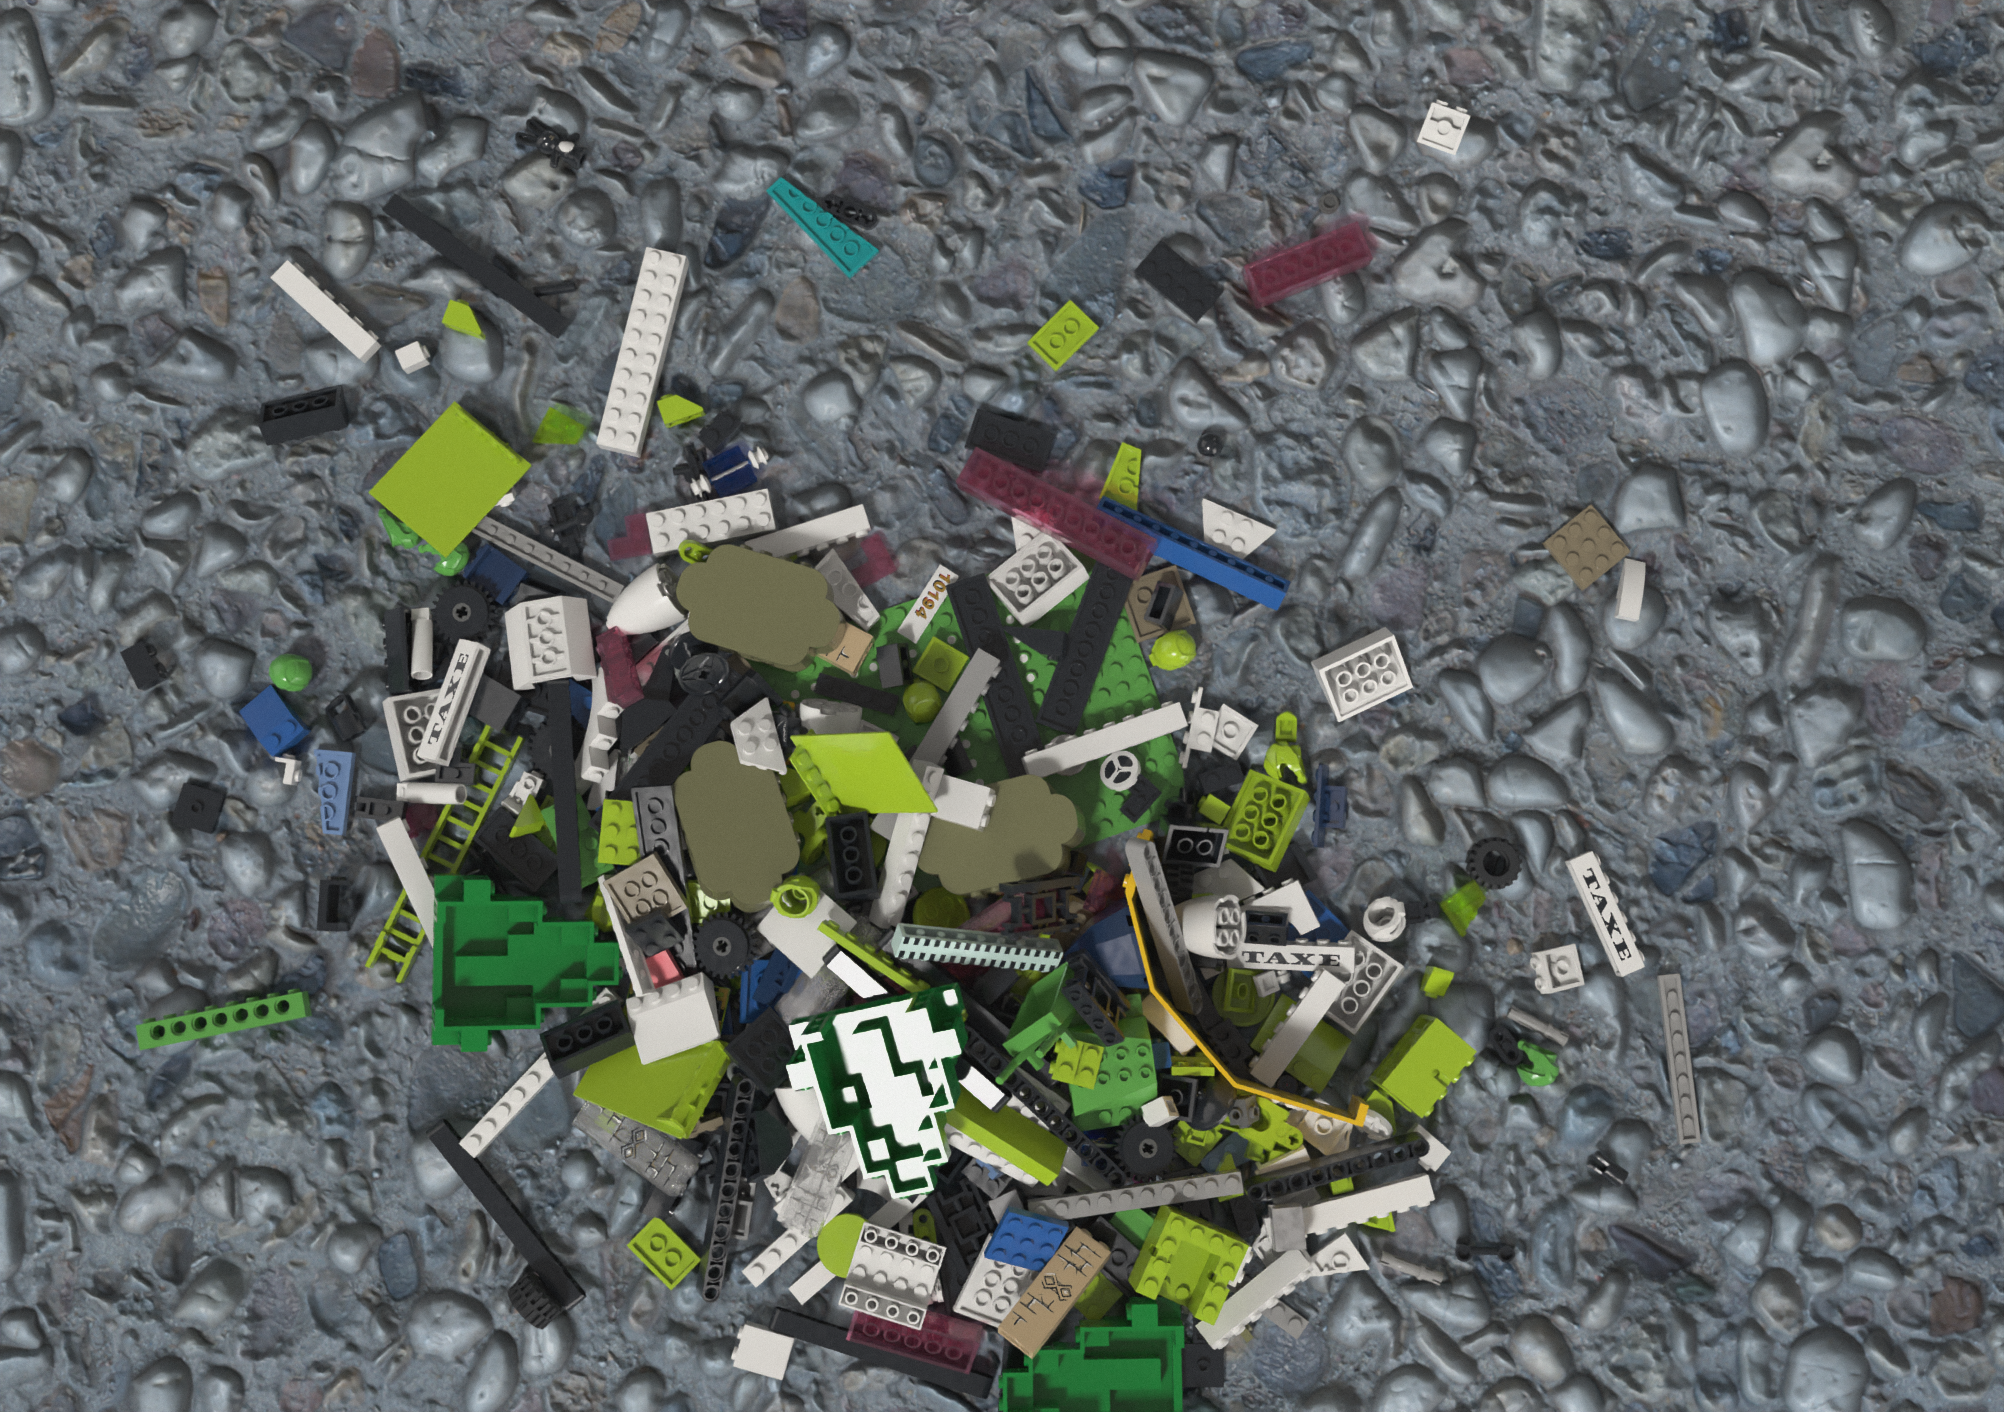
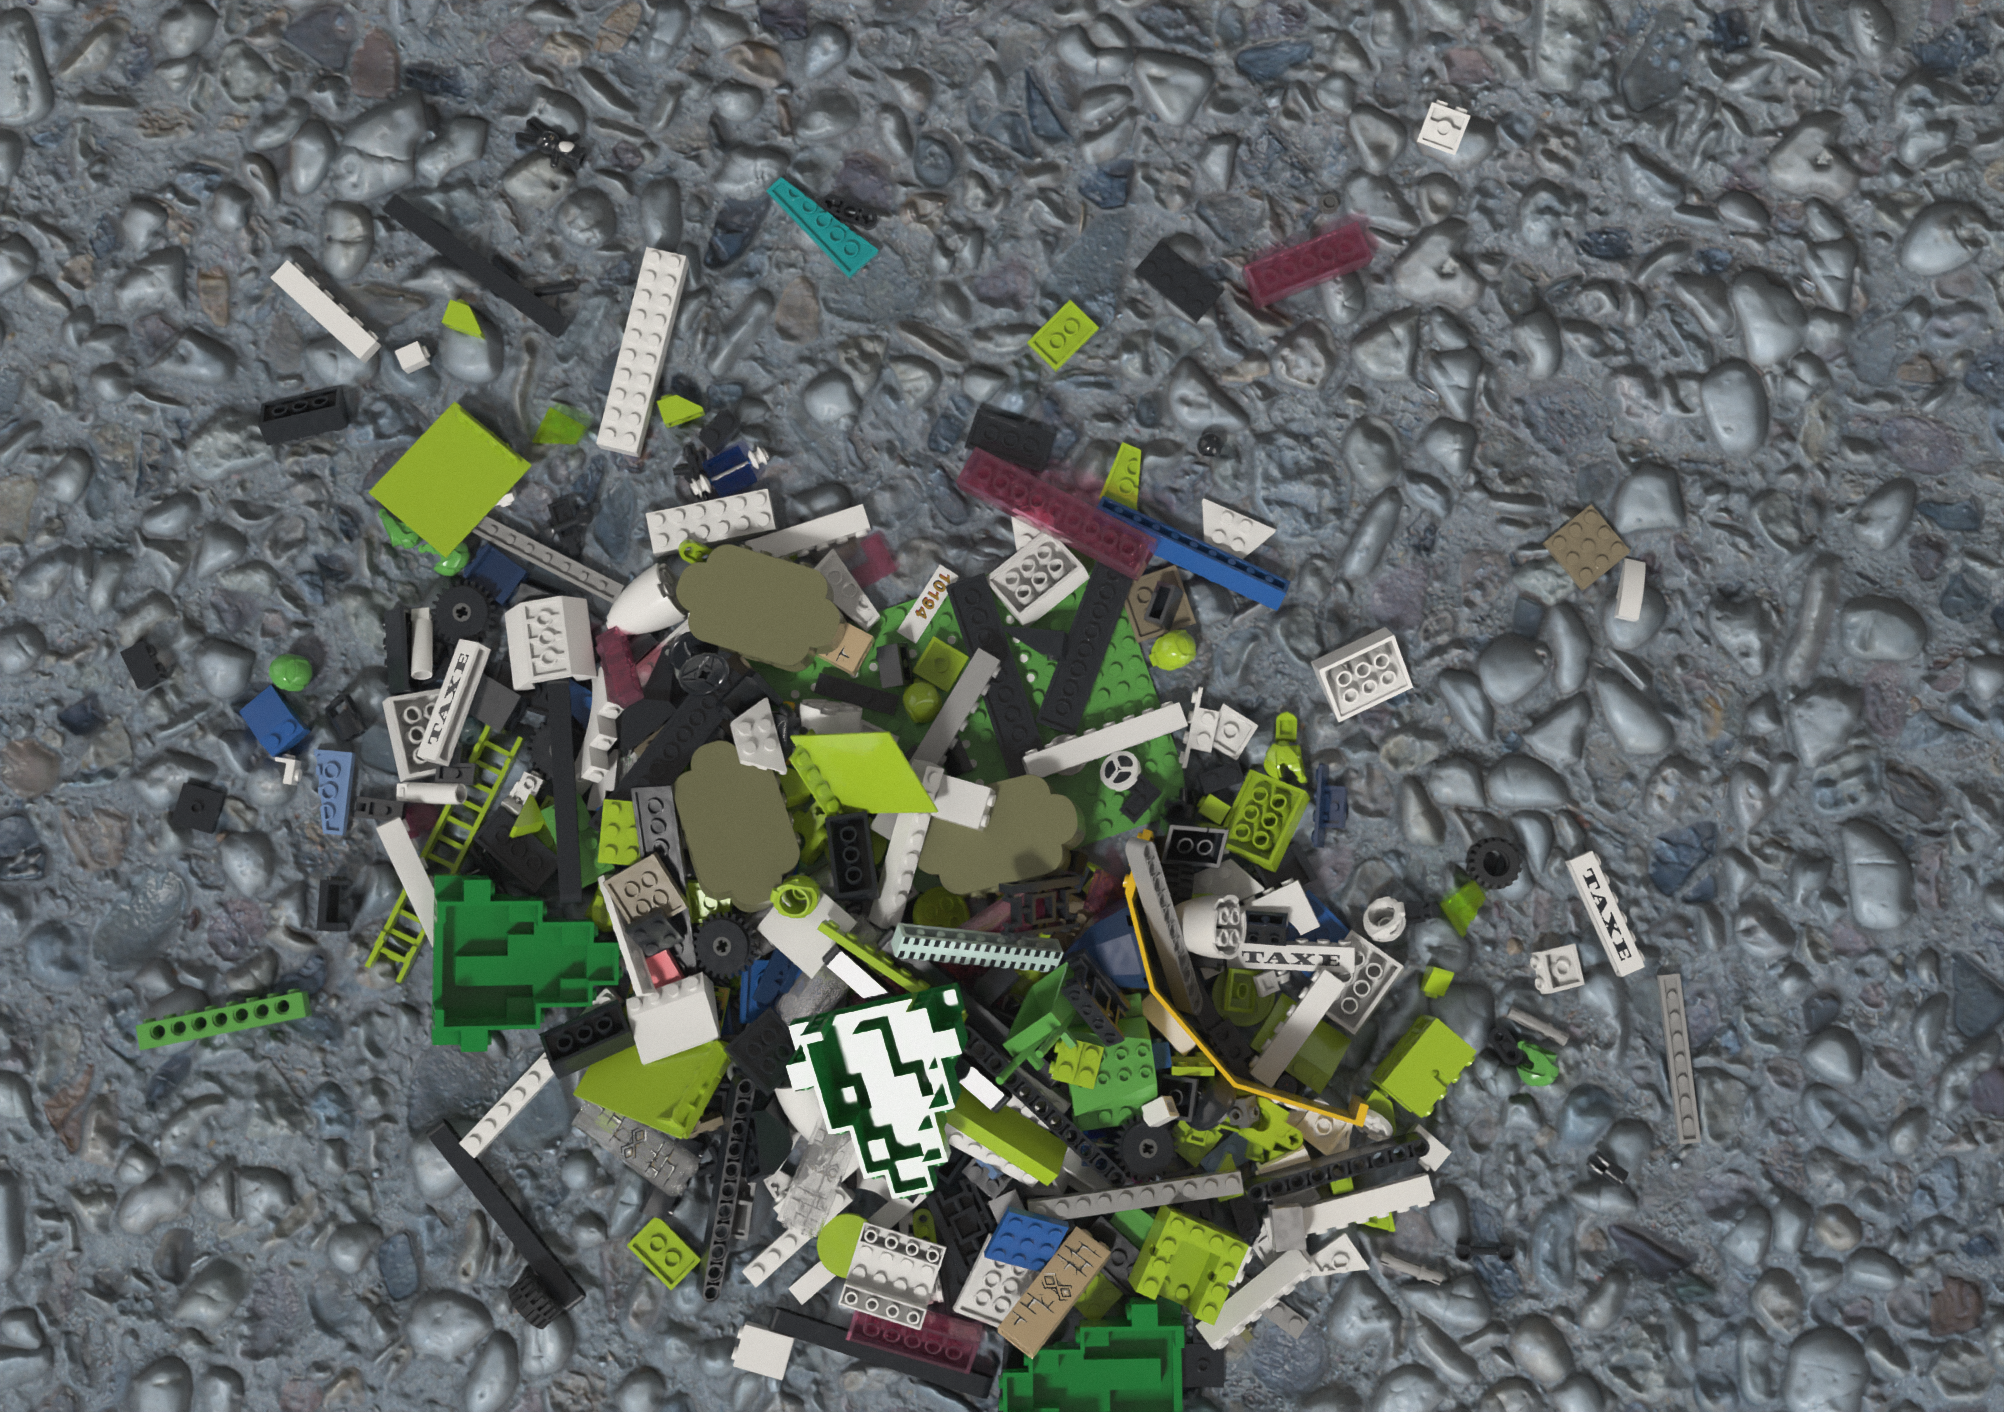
clear pink plate [607,513,652,561] -> none

